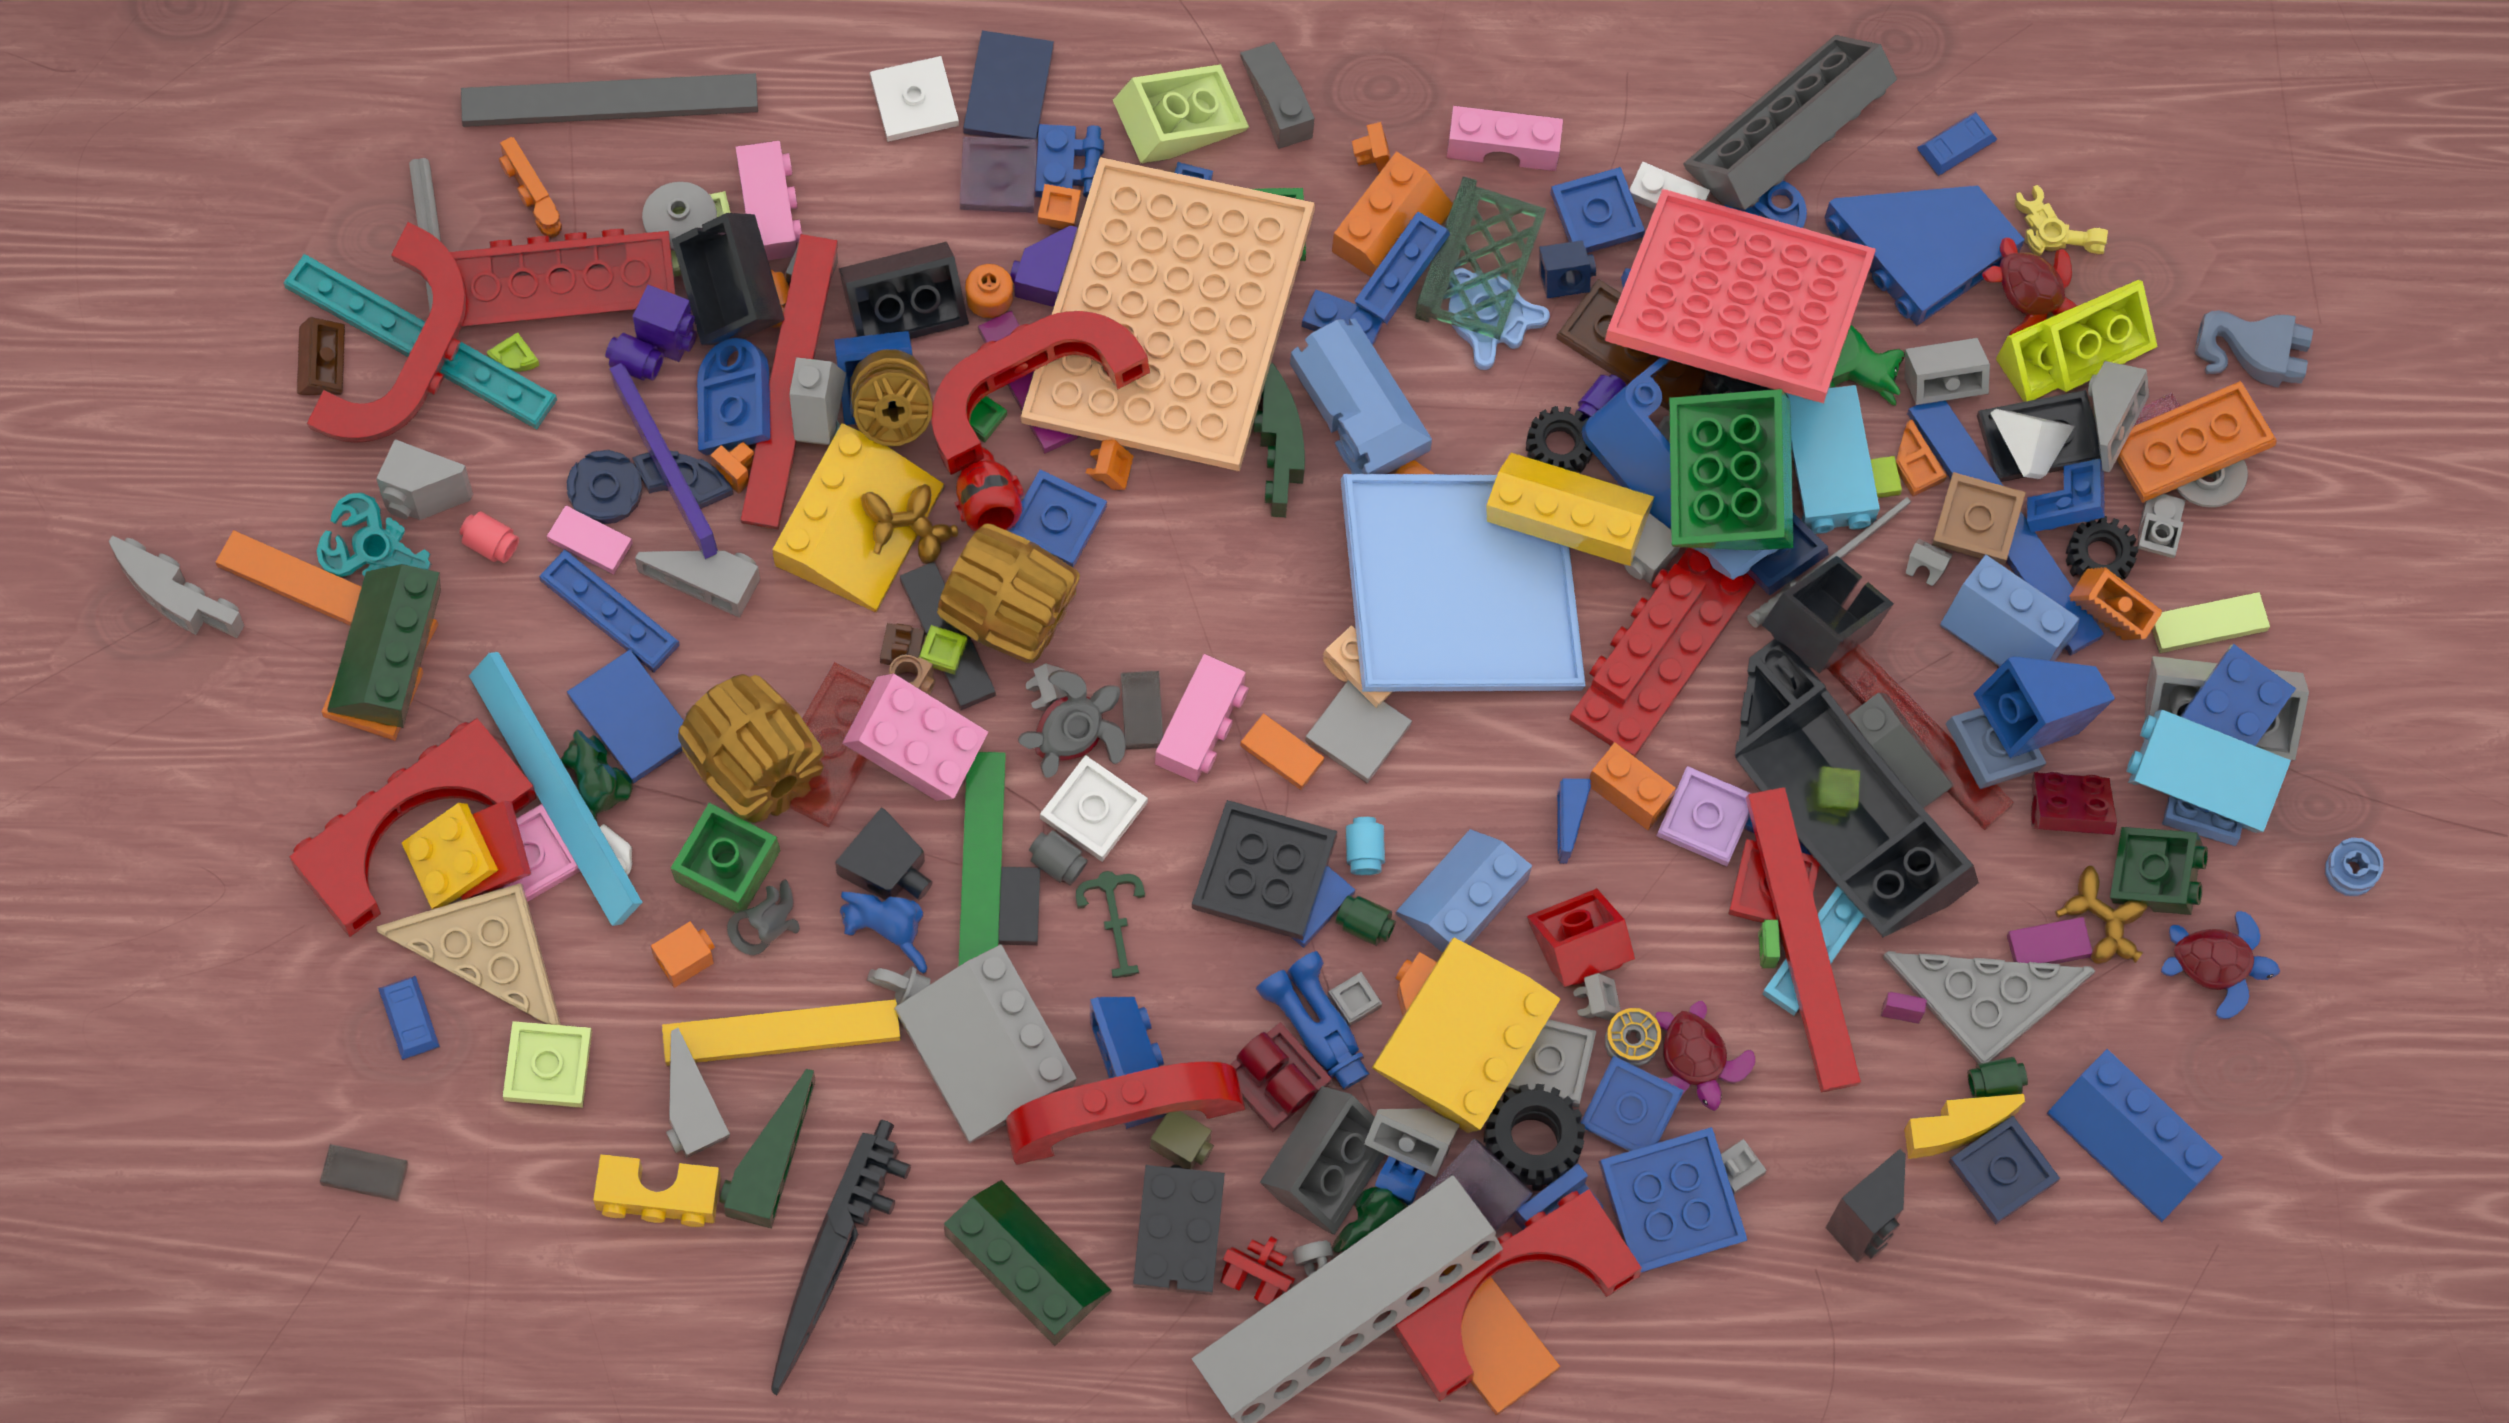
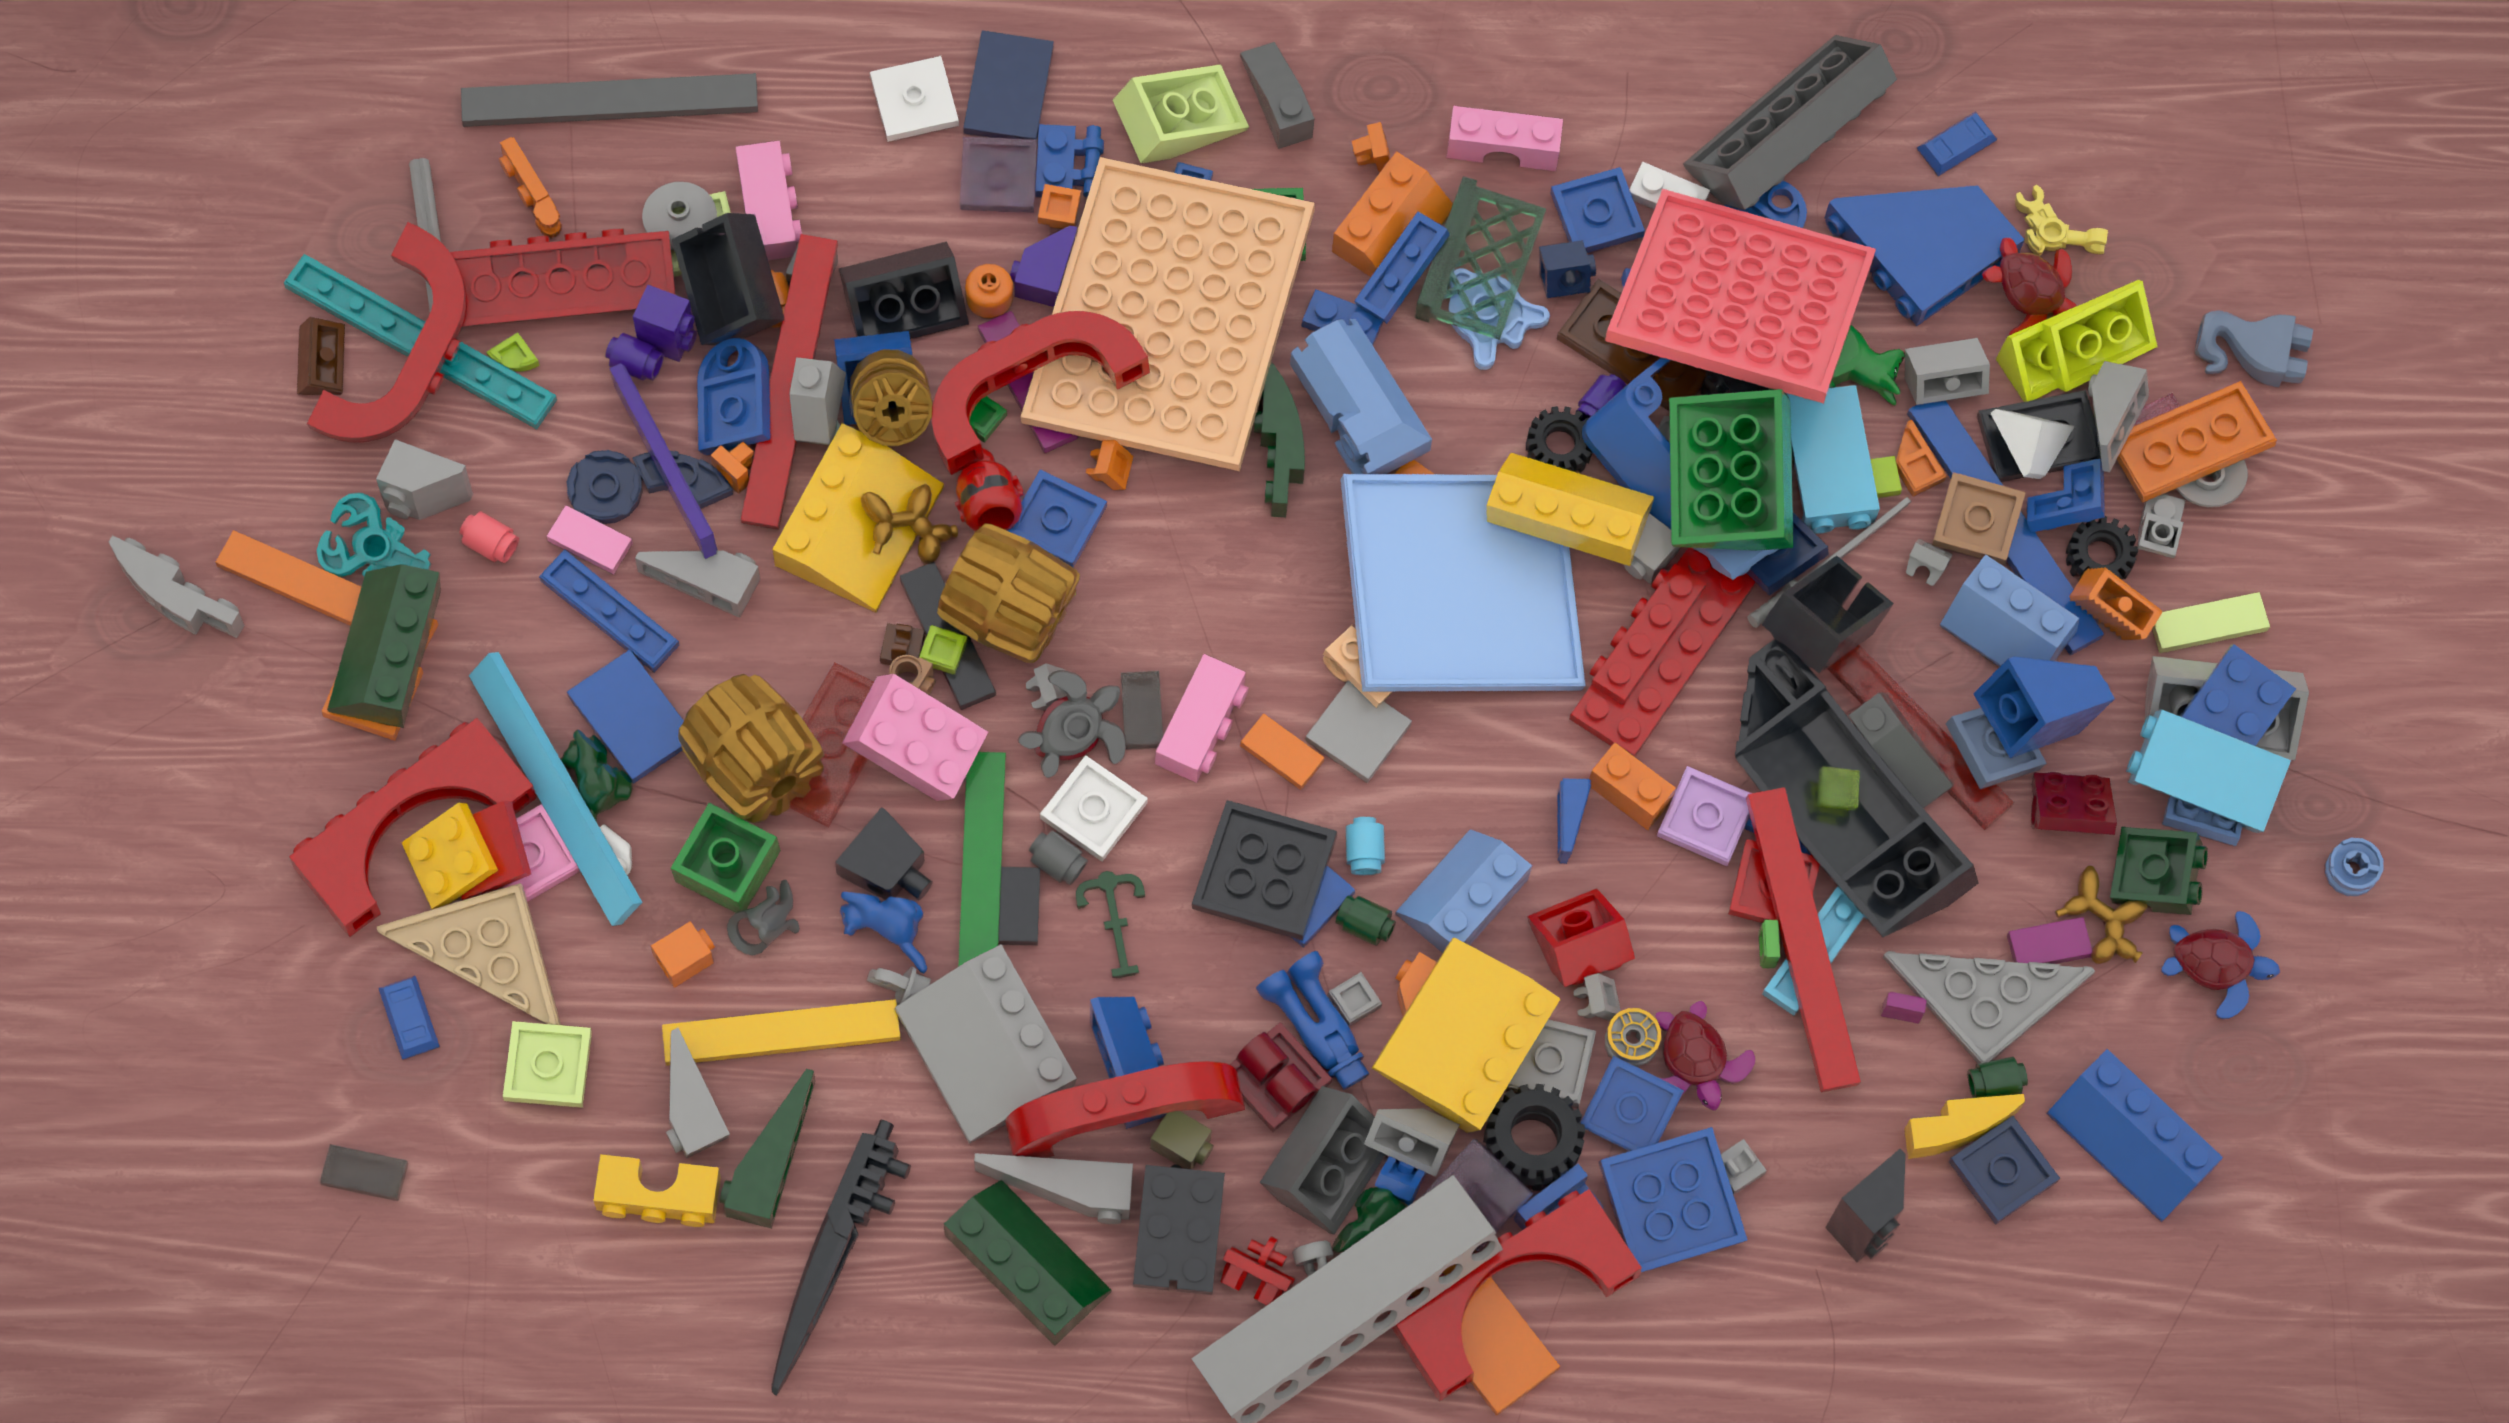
none -> light grey slope [974,1153,1133,1224]

